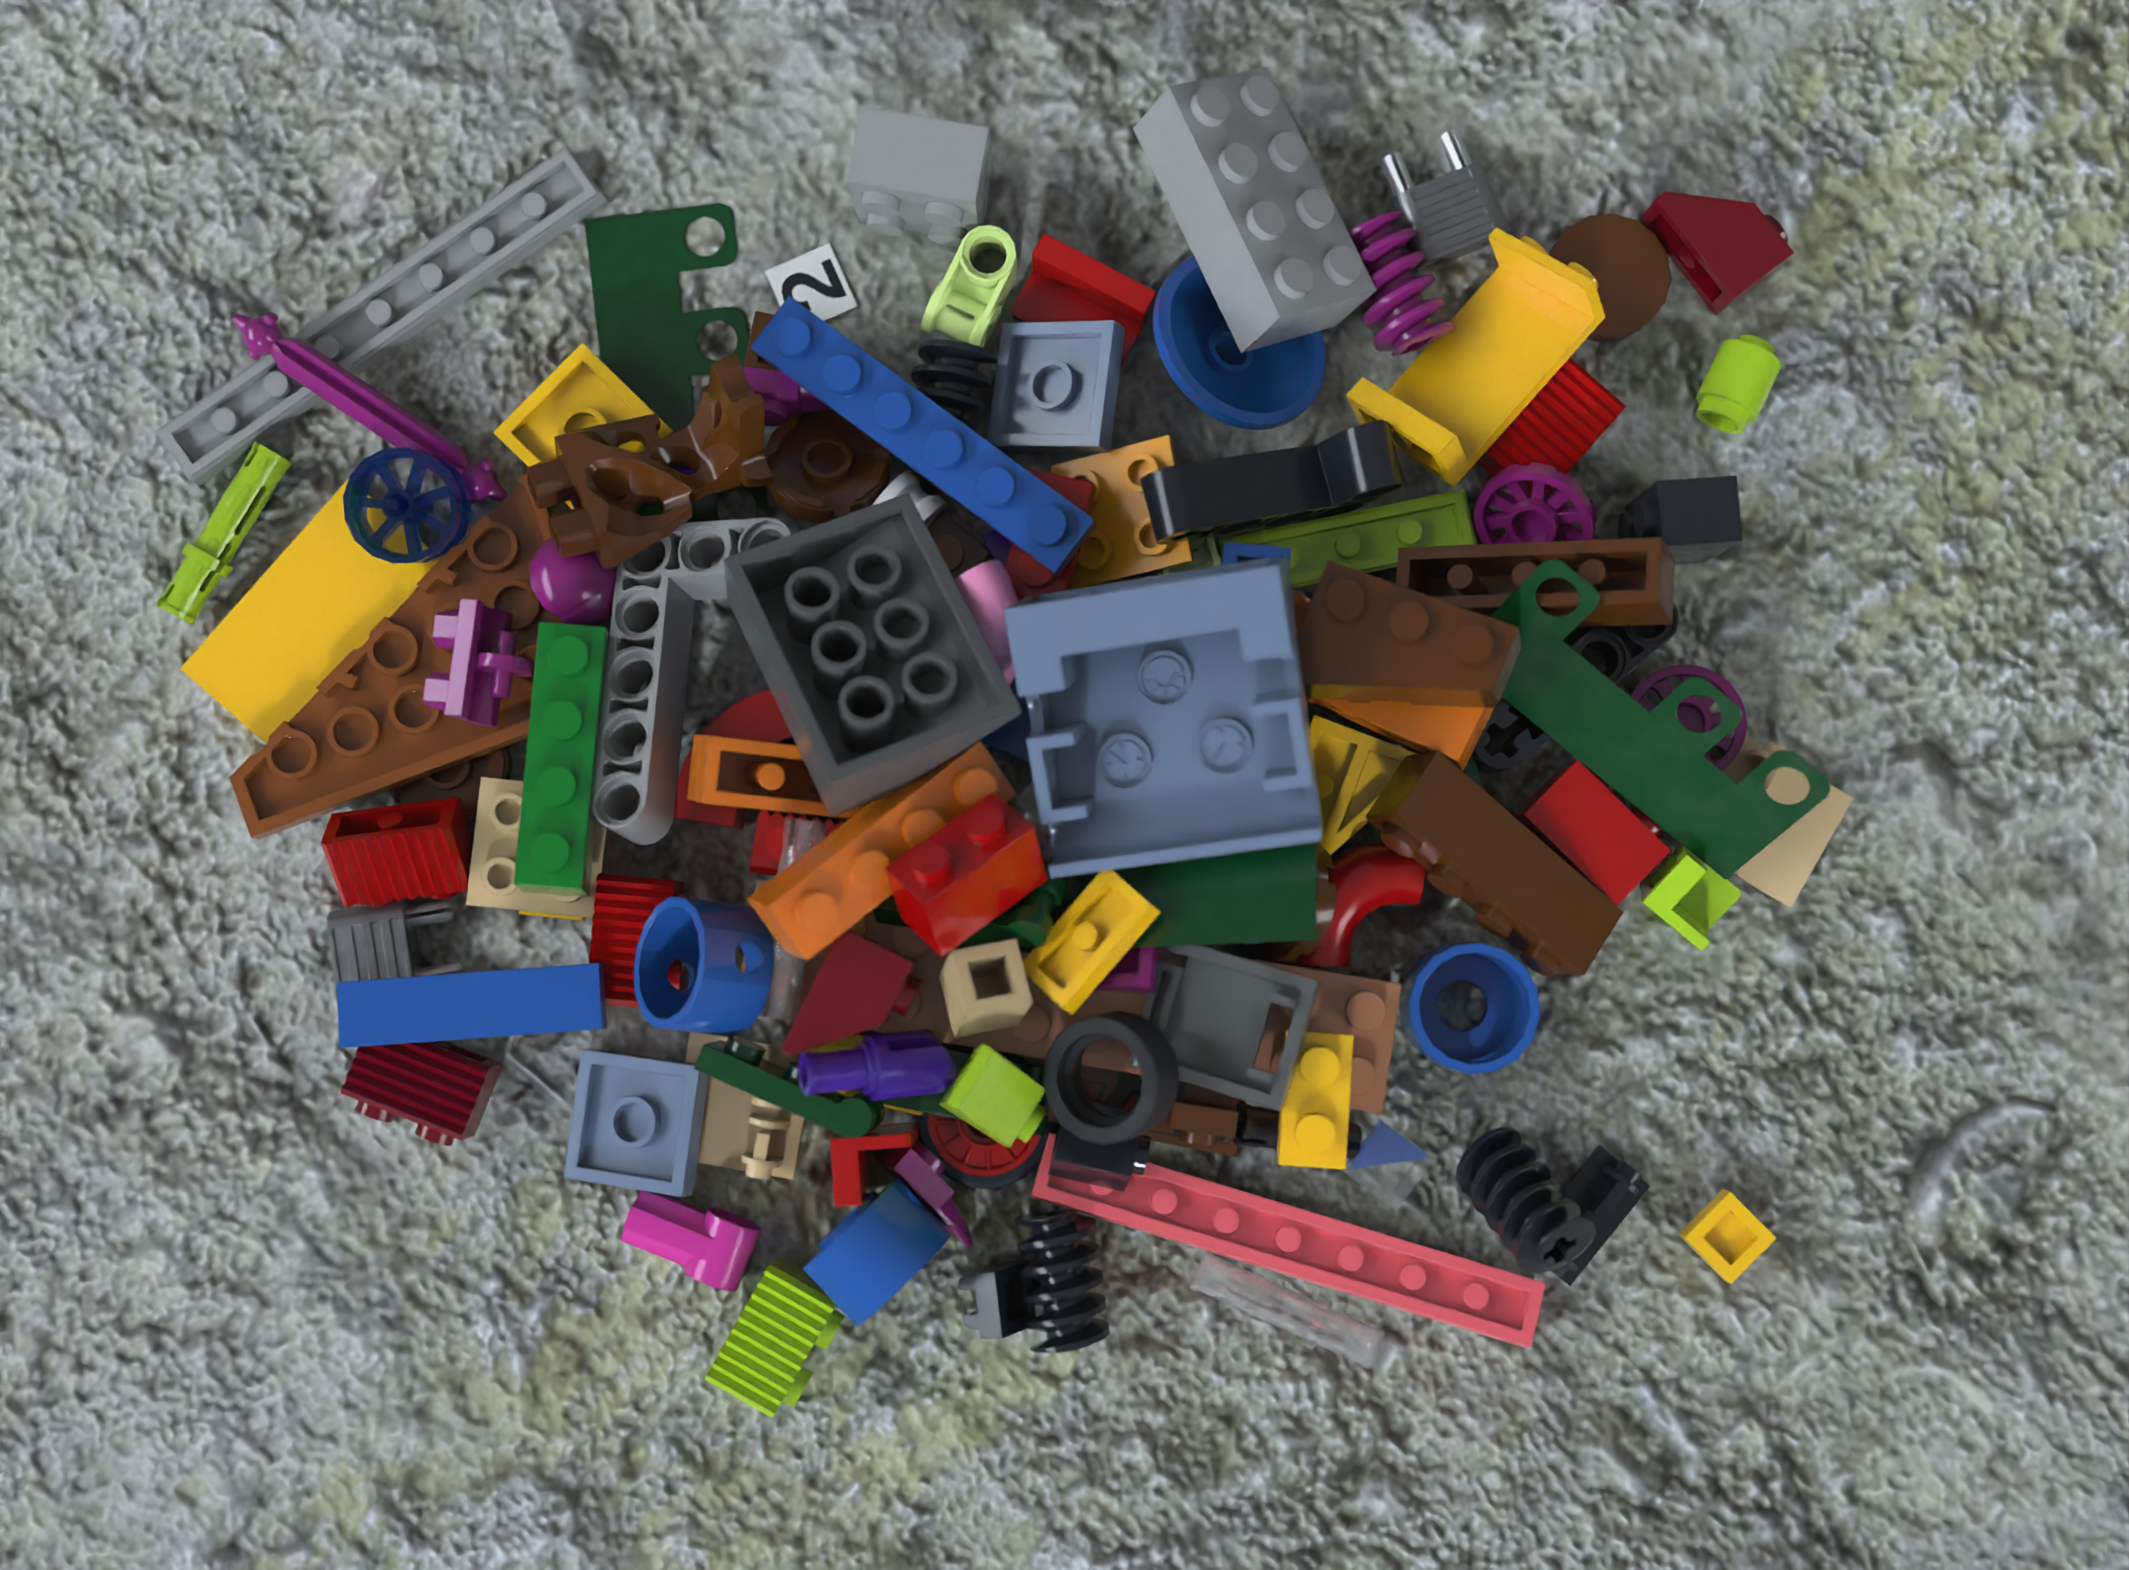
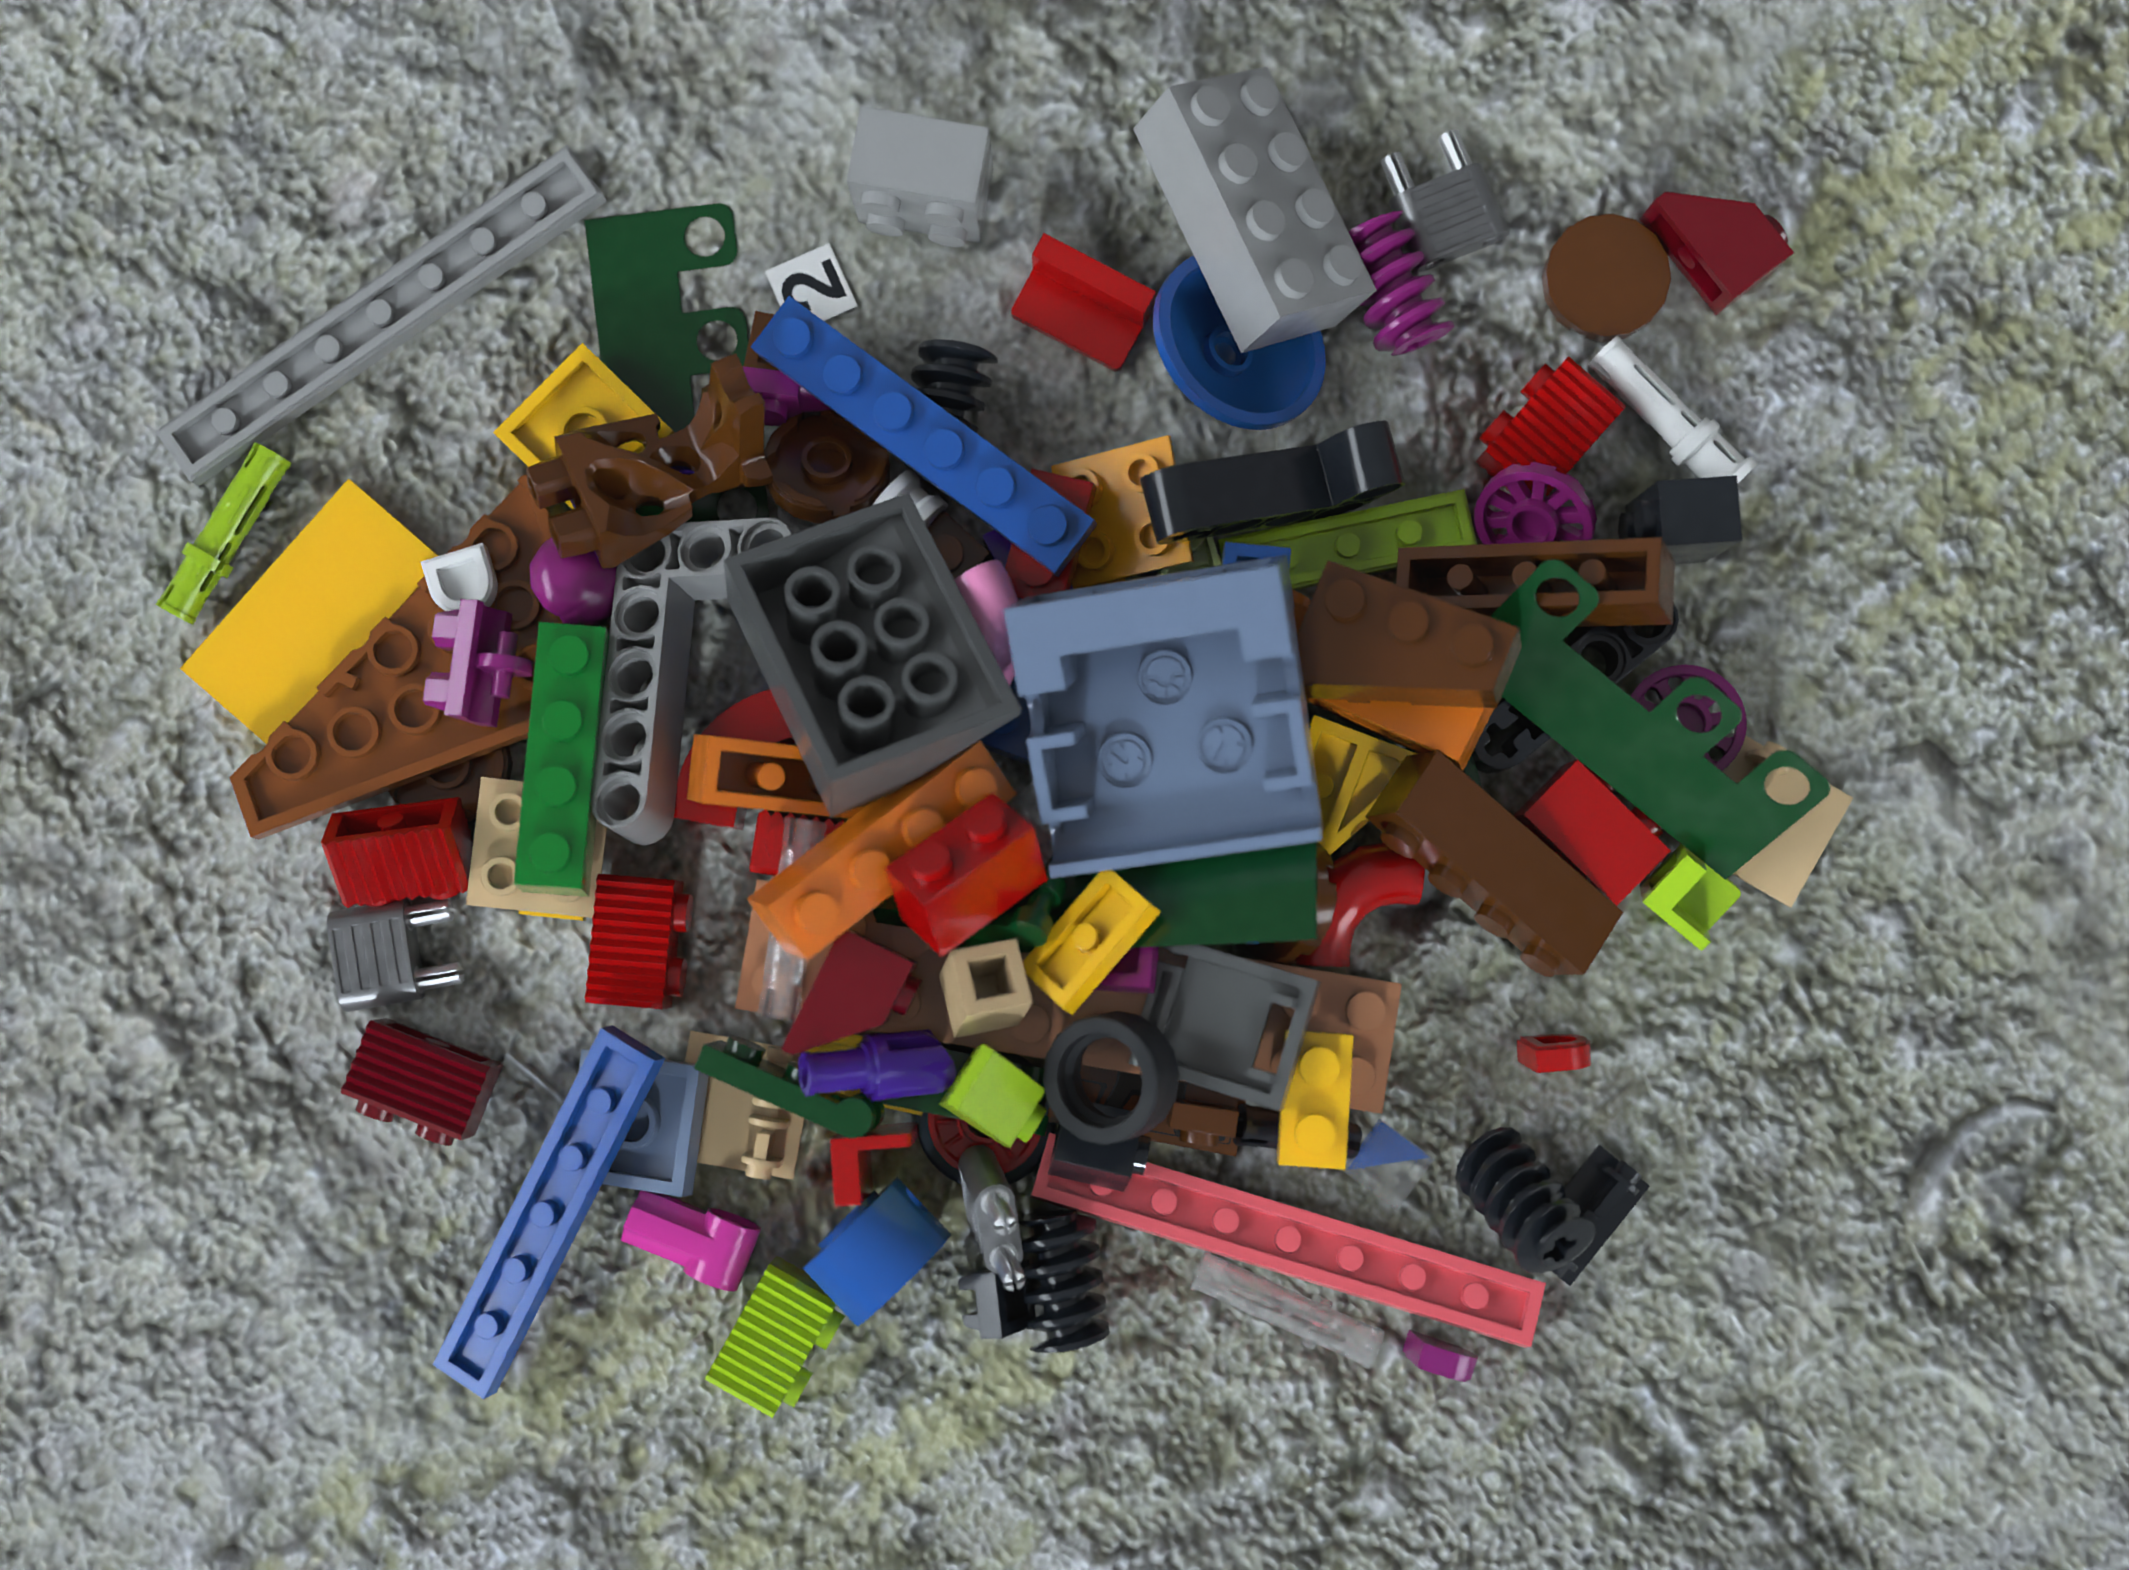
magenta wheel [232,312,508,504] -> none
blue tile [336,963,607,1048] -> none
clear blue wheel [343,447,472,564] -> none
blue piece [633,897,774,1036] -> none
magenta plate [874,1142,973,1249] -> none
yellowish green piece [921,225,1019,349] -> none
sand blue plate [987,320,1125,453] -> none
yellow panel [1346,227,1605,487] -> none
blue piece [1399,942,1540,1074] -> none
yellow plate [1678,1189,1776,1284] -> none
lime brick [1696,334,1782,434] -> none
none -> white tile [421,543,498,612]
none -> plate [432,1025,665,1399]
none -> flat silver piece [958,1145,1025,1291]
none -> magenta tile [1402,1330,1478,1382]
none -> red tile [1517,1034,1591,1073]
none -> white pin [1588,335,1759,483]

